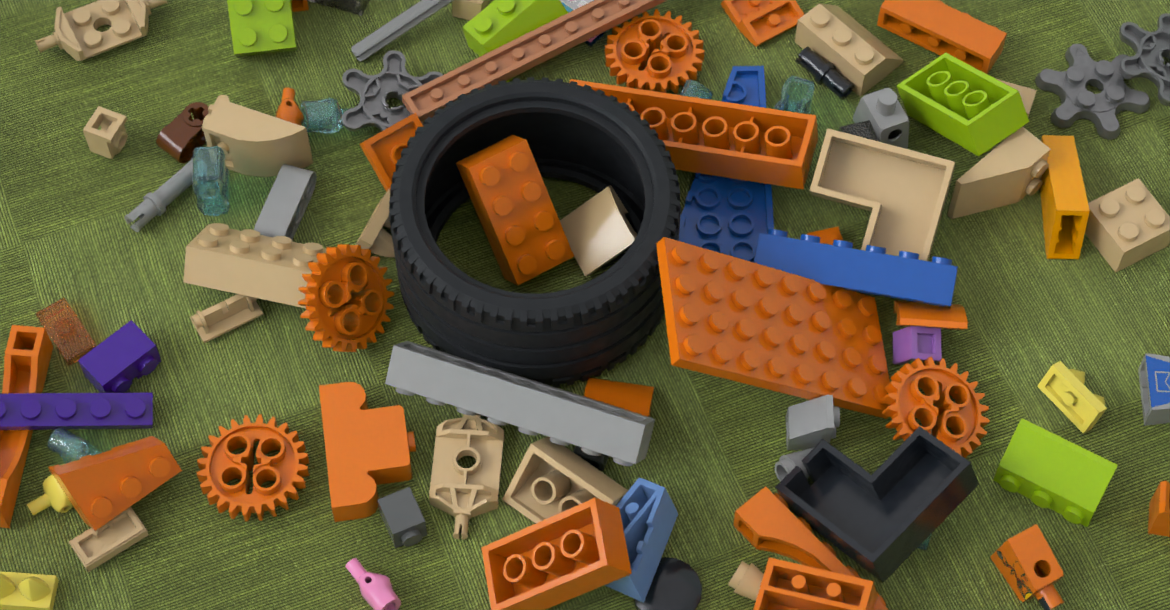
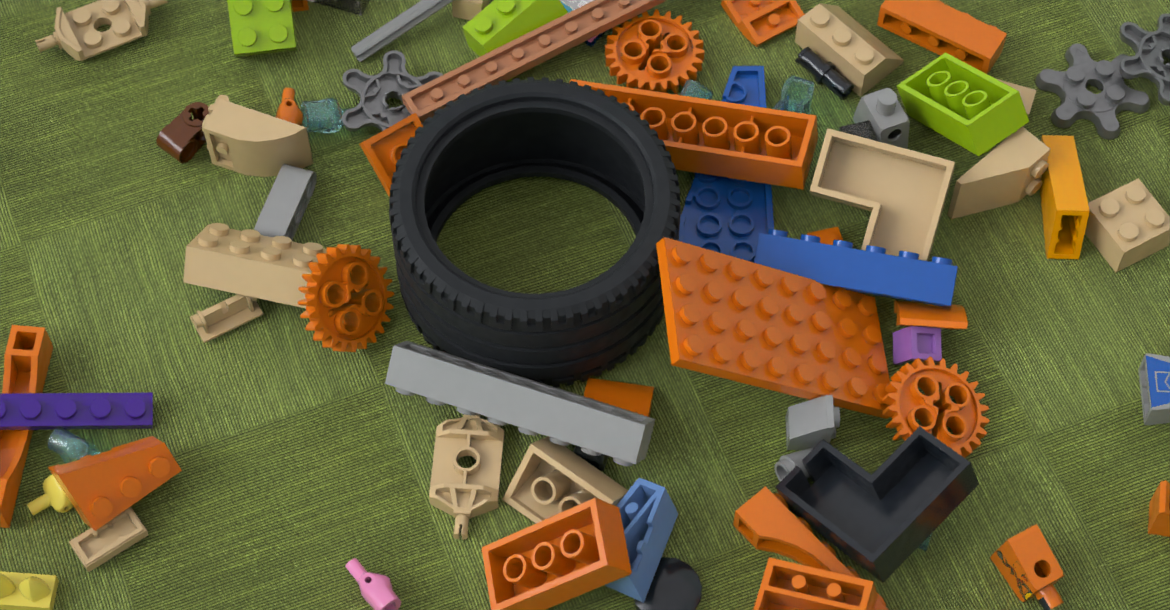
clear orange plate [35,298,96,366] -> none
dark purple piece [78,320,161,393] -> none
tan brick [83,106,128,159] -> none
light grey pin [124,157,208,232] -> none
clear light blue brick [192,146,230,216] -> none
orange gear [197,414,309,522] -> none
orange brick [319,382,416,522] -> none
tan tile [355,189,395,257] -> none
dark grey brick [377,486,427,549] -> none
orange brick [456,135,574,285] -> none
tan slope [560,185,637,276] -> none
tan cone [728,561,764,601] -> none
lime slope [993,418,1118,527] -> none
light yellow tile [1037,361,1107,434] -> none

